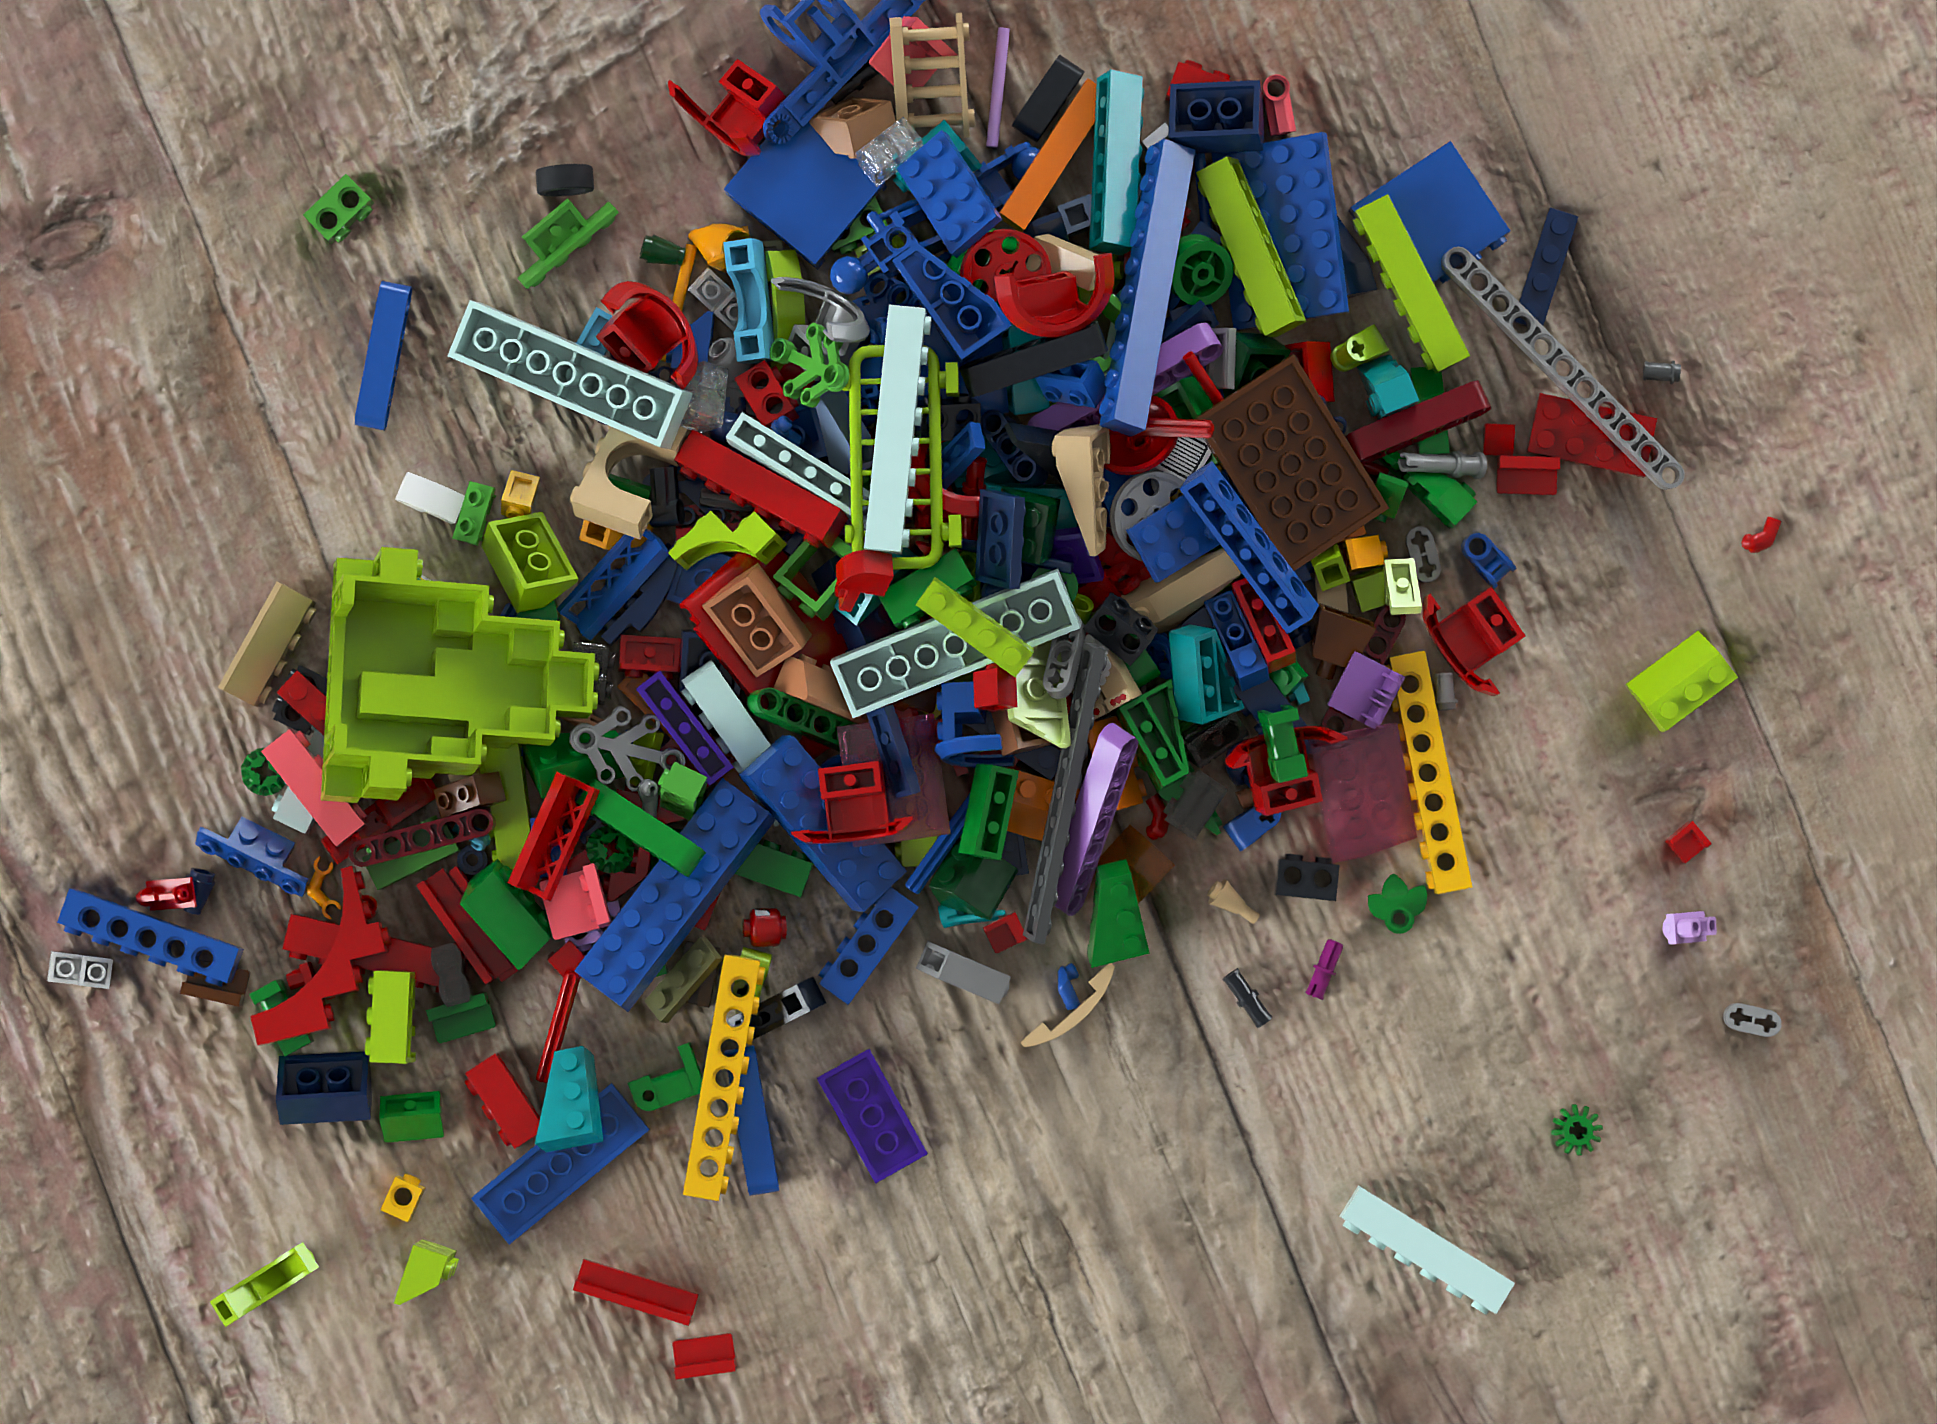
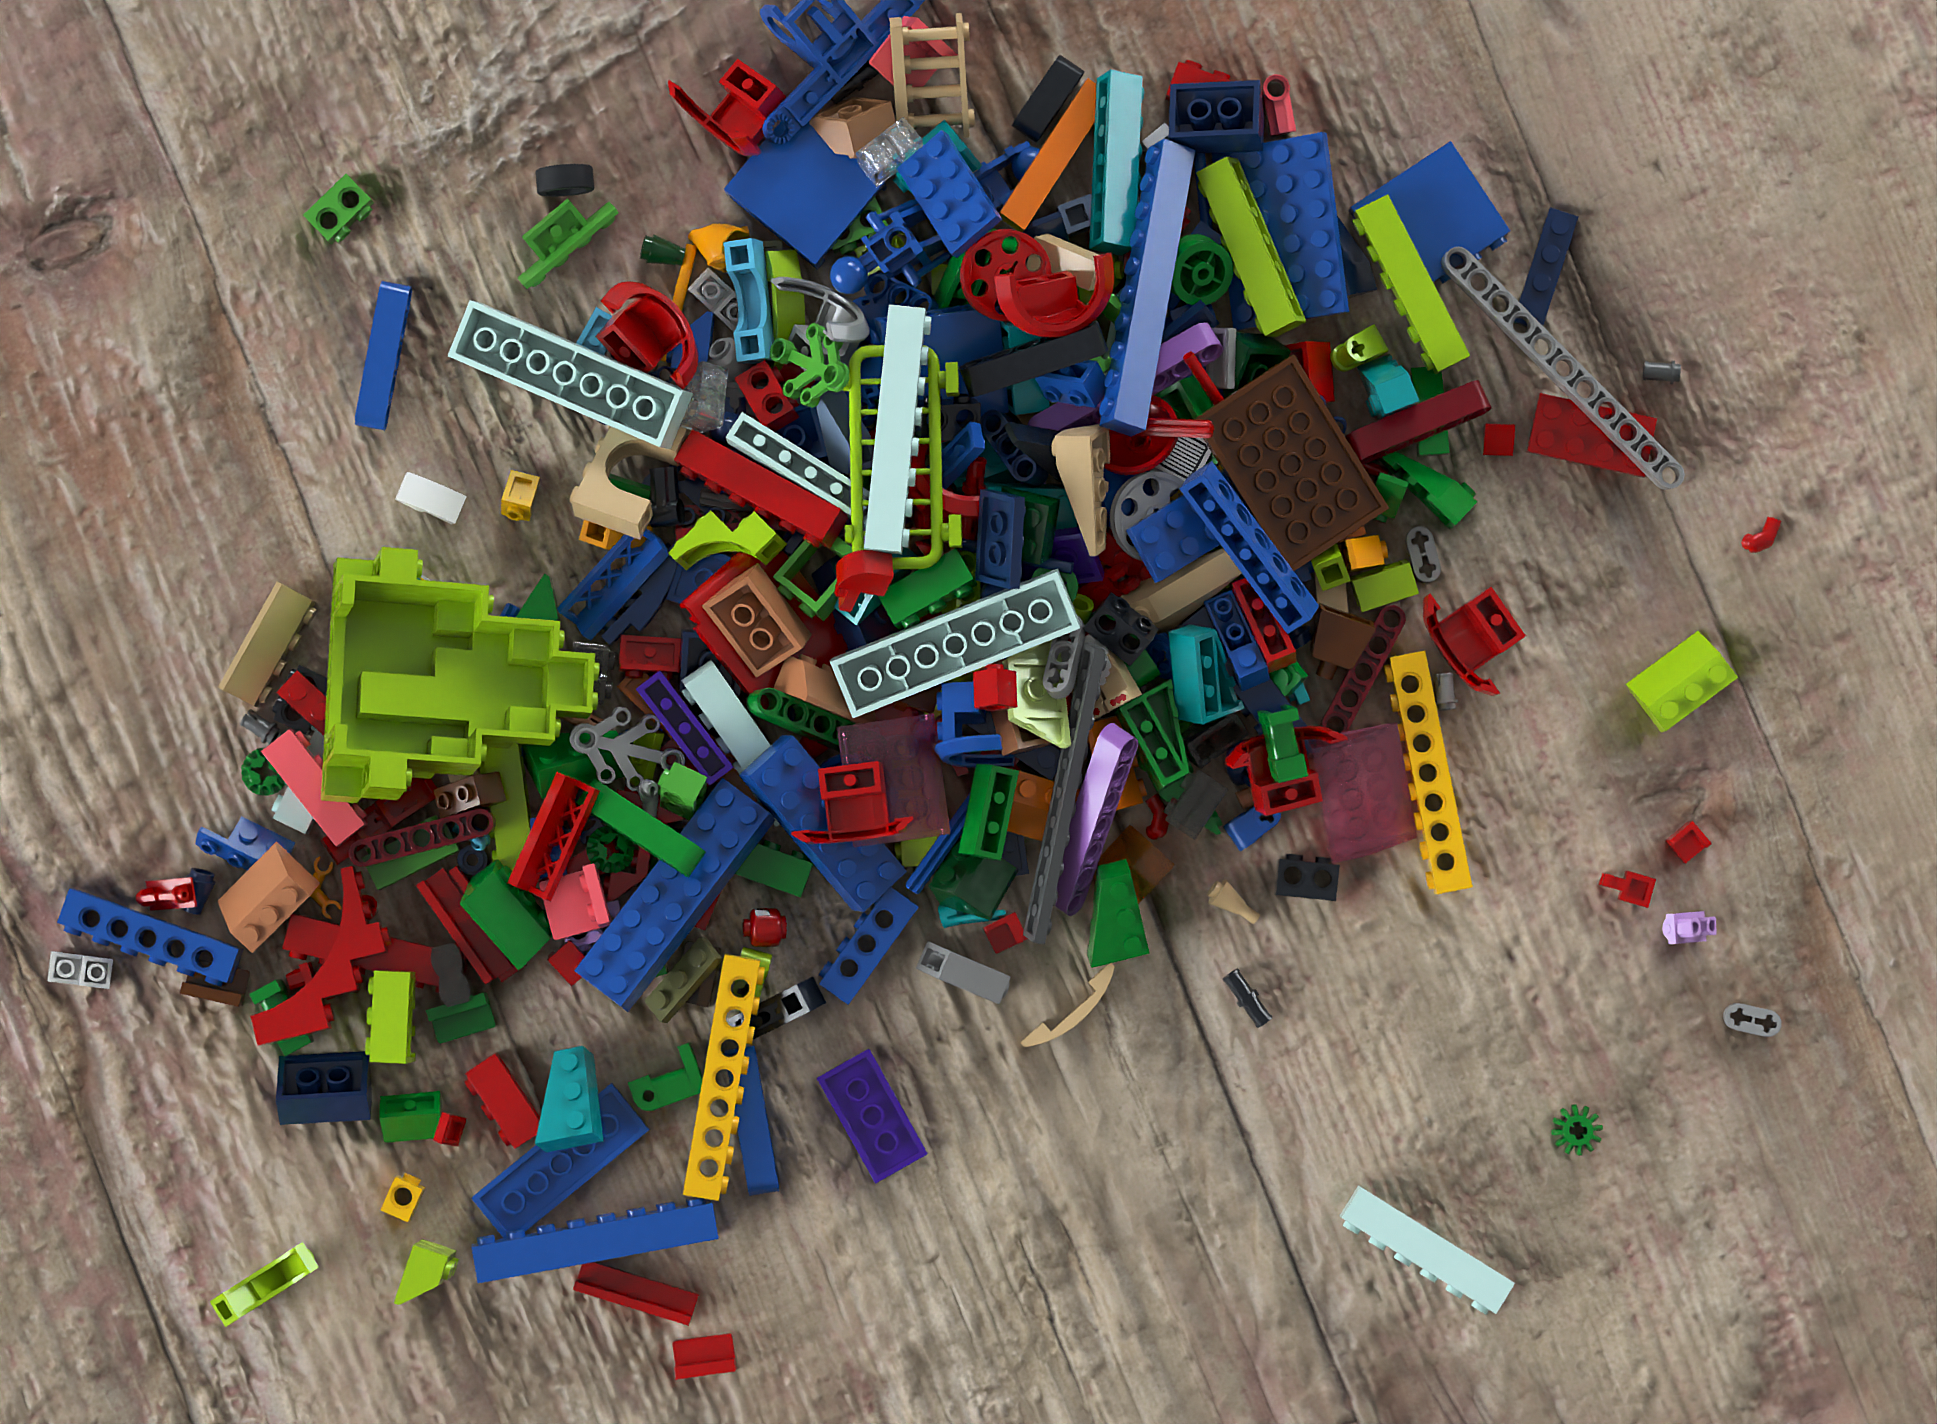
bright green hinge [452,481,497,546] -> none
lime slope [481,512,579,613] -> none
red axle [536,970,581,1084] -> none
blue arm [771,416,802,446] -> none
dark blue plate [866,704,921,800] -> none
blue wedge [892,243,1012,365] -> none
lime brick [916,577,1034,678] -> none
lavender bar [986,27,1010,148] -> none
blue arm [1058,963,1080,1010] -> none
magenta axle [1305,939,1343,1000] -> none
medium lavender hinge [1327,651,1405,731] -> none
green plate [1368,874,1427,934] -> none
yellowish green slope [1384,558,1422,615] -> none
light grey pin [1398,451,1487,479] -> none
blue piece [1461,533,1517,589] -> none
red panel [1496,455,1560,495] -> none
none -> nougat slope [217,841,320,953]
none -> dark grey pin [240,709,281,744]
none -> red tile [433,1112,467,1147]
none -> blue brick [471,1197,719,1283]
none -> red plate [1599,871,1656,908]

